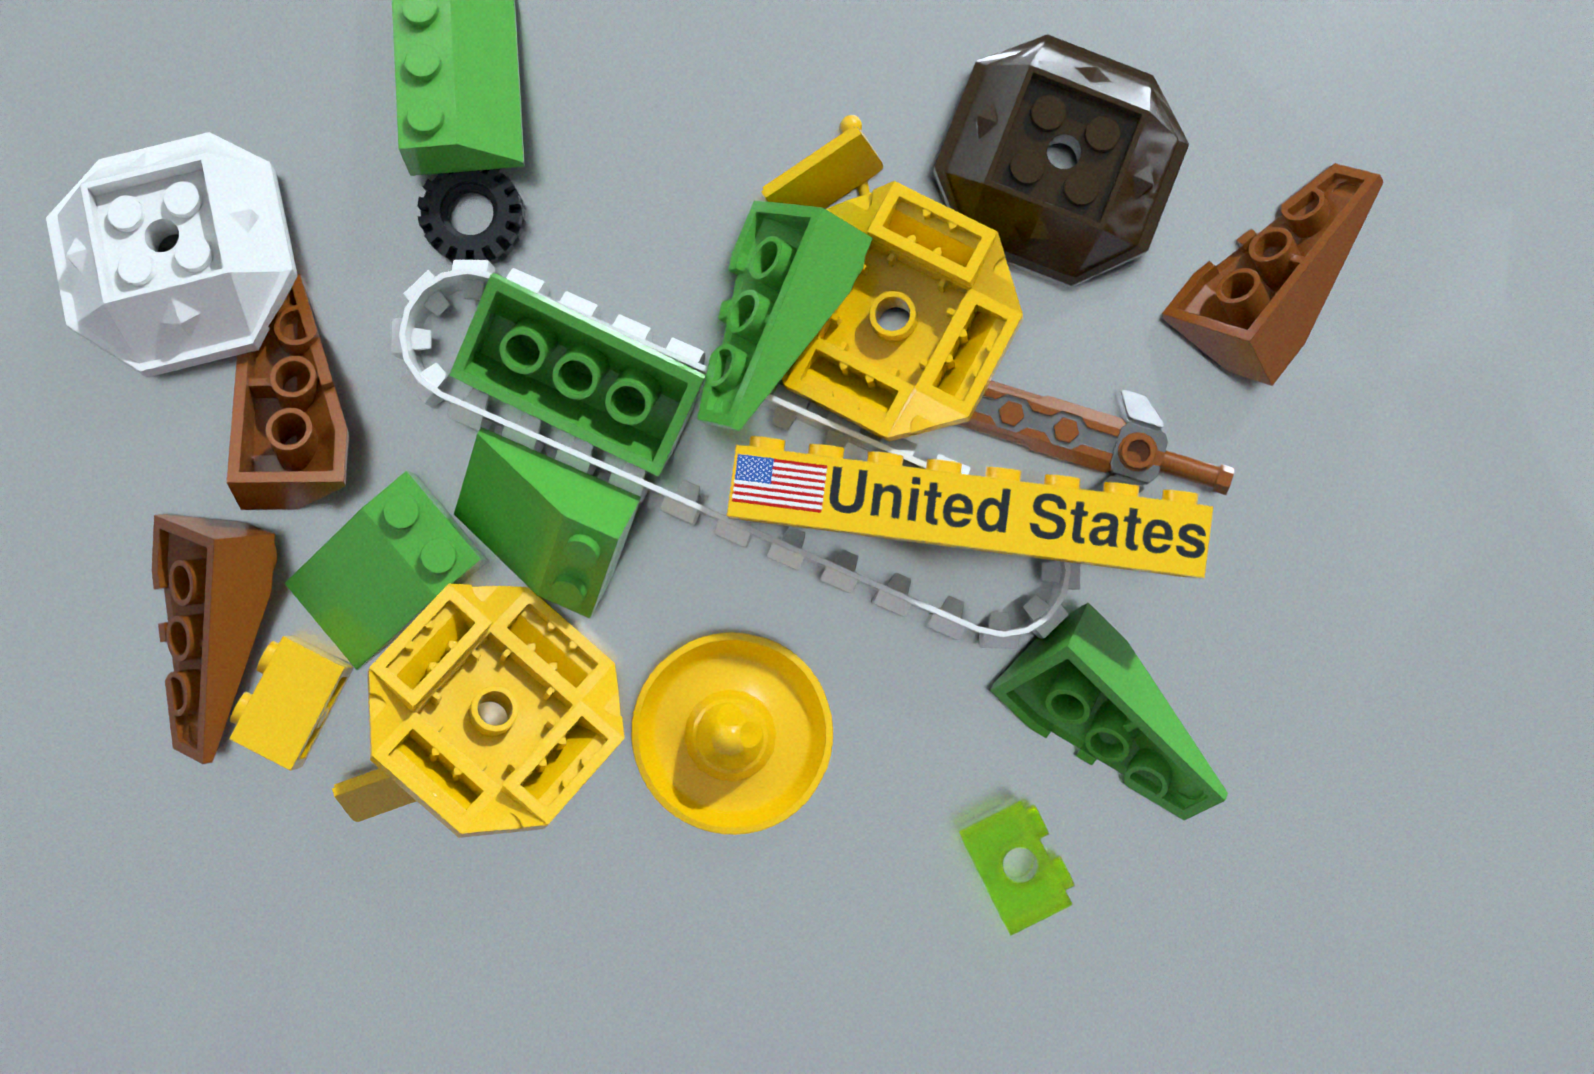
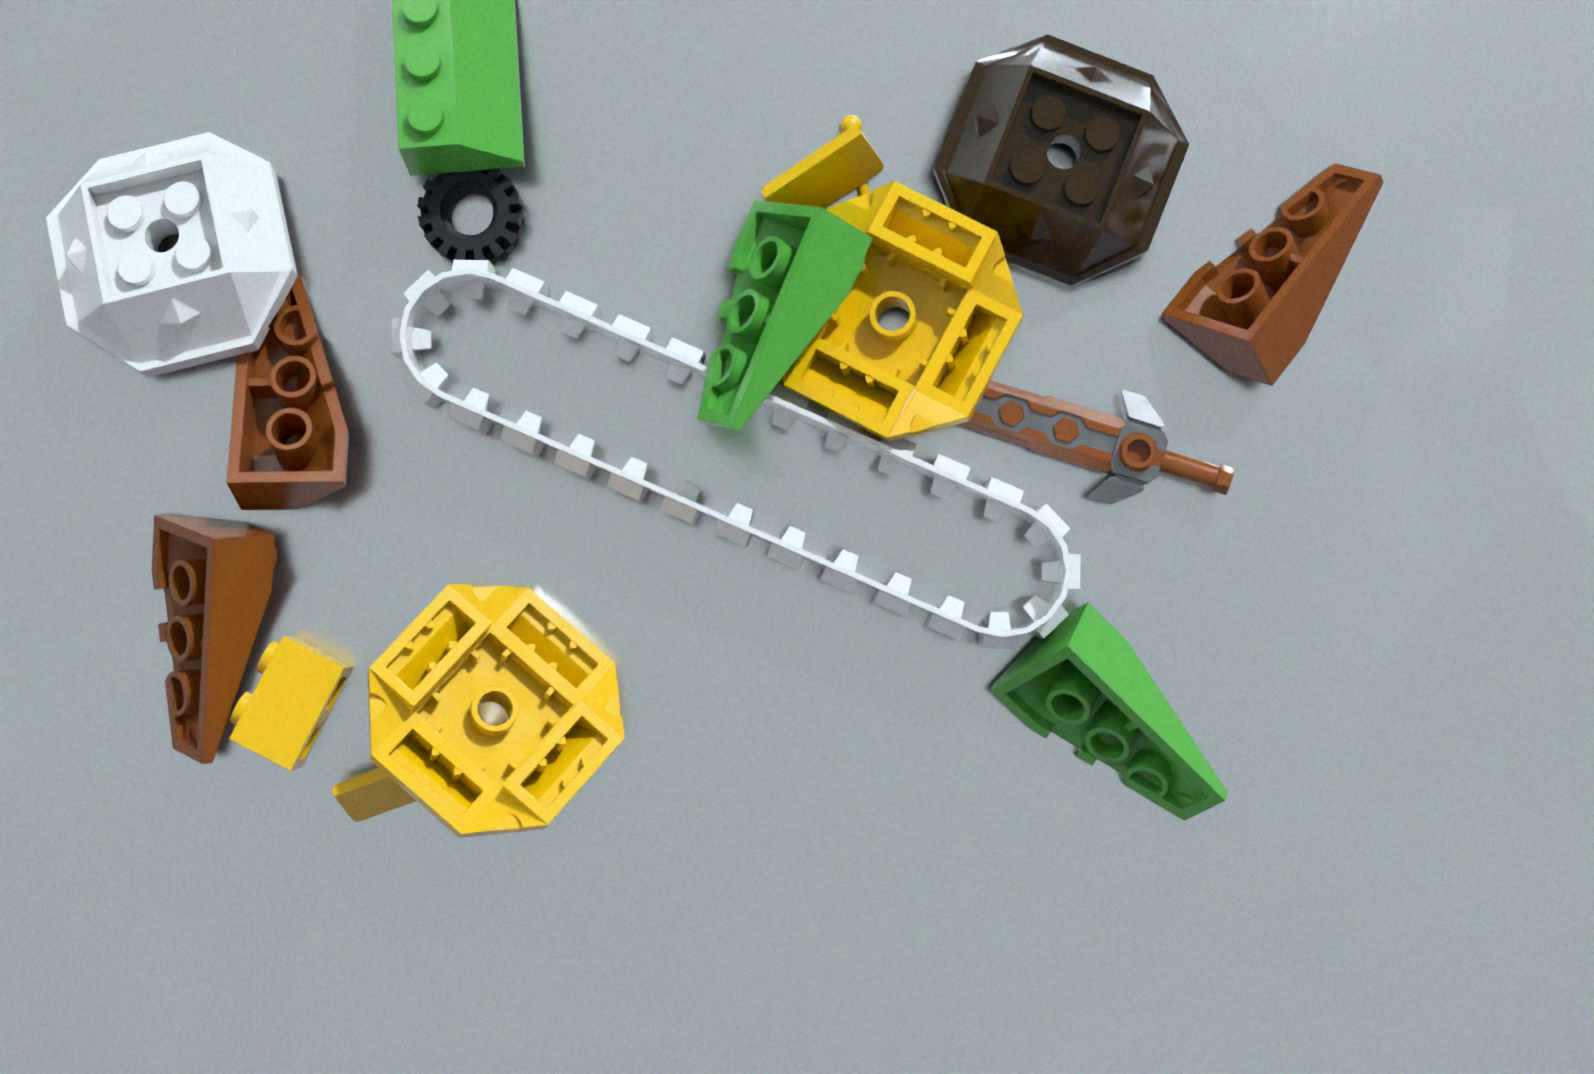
bright green slope [284,471,489,670] -> none
bright green slope [449,272,706,477] -> none
bright green slope [454,427,641,619] -> none
yellow hat [631,632,833,835] -> none
yellow brick [727,436,1214,579] -> none
clear neon green brick [955,796,1075,936] -> none

